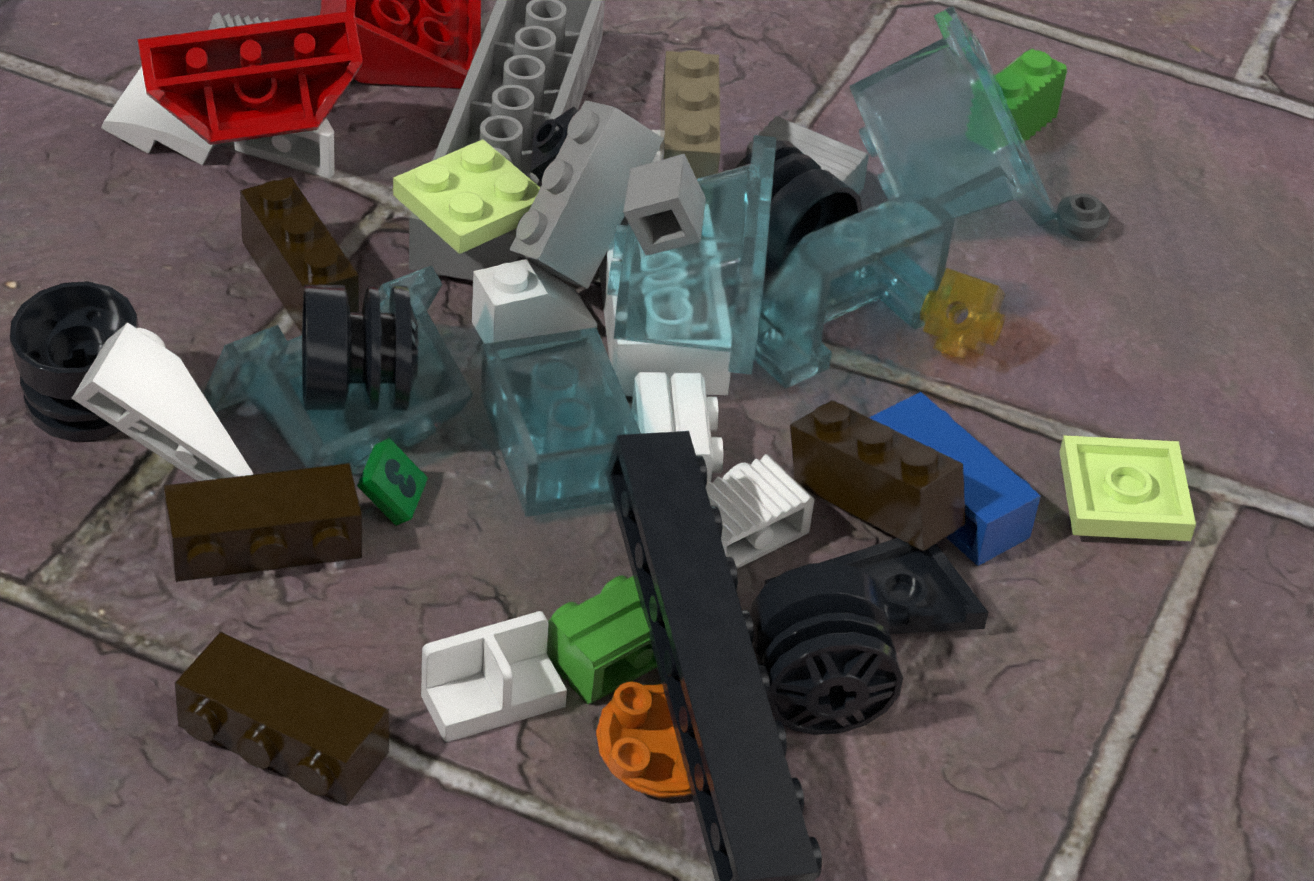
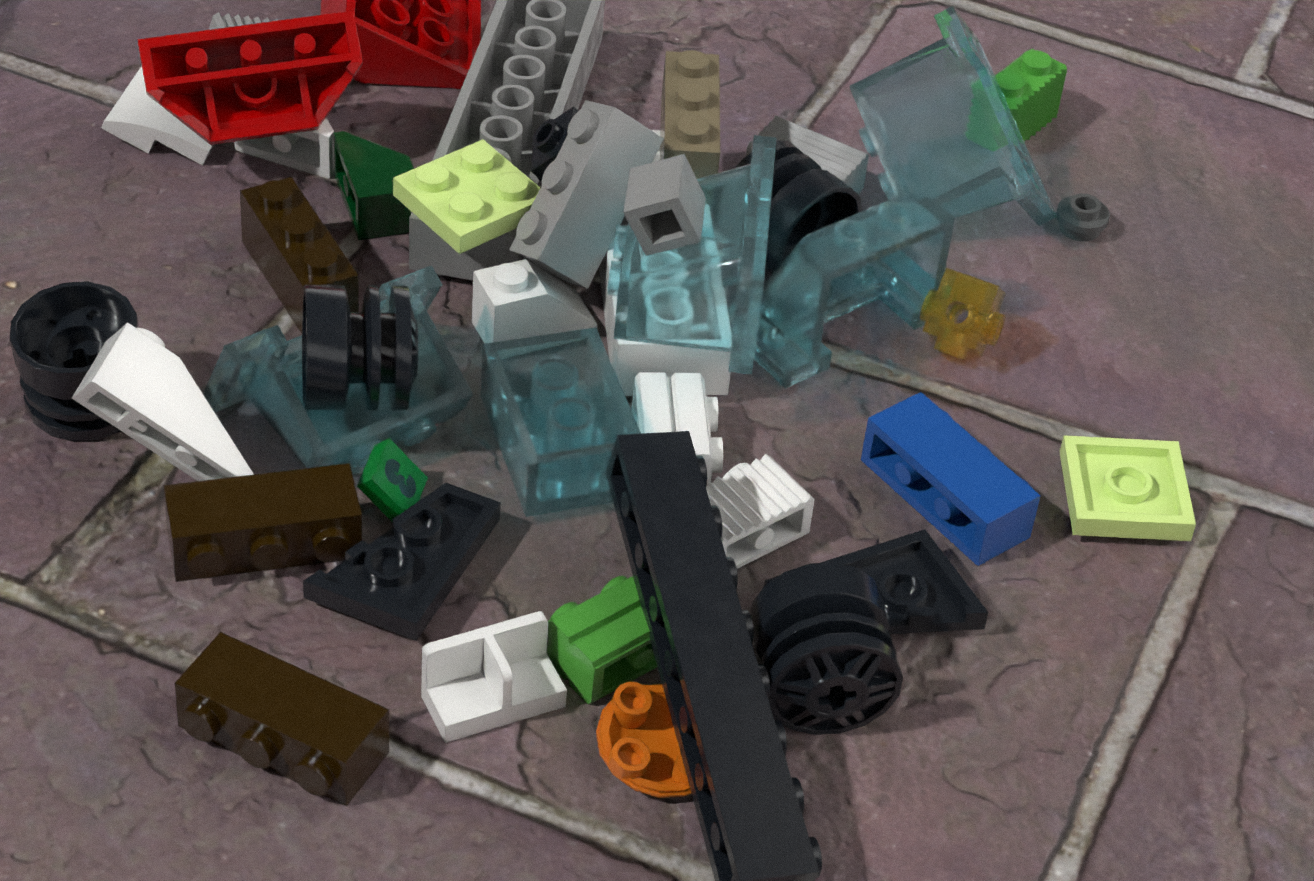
dark brown brick [790,400,965,551] -> none
none -> black wing [303,483,501,641]
none -> dark green slope [333,131,414,241]

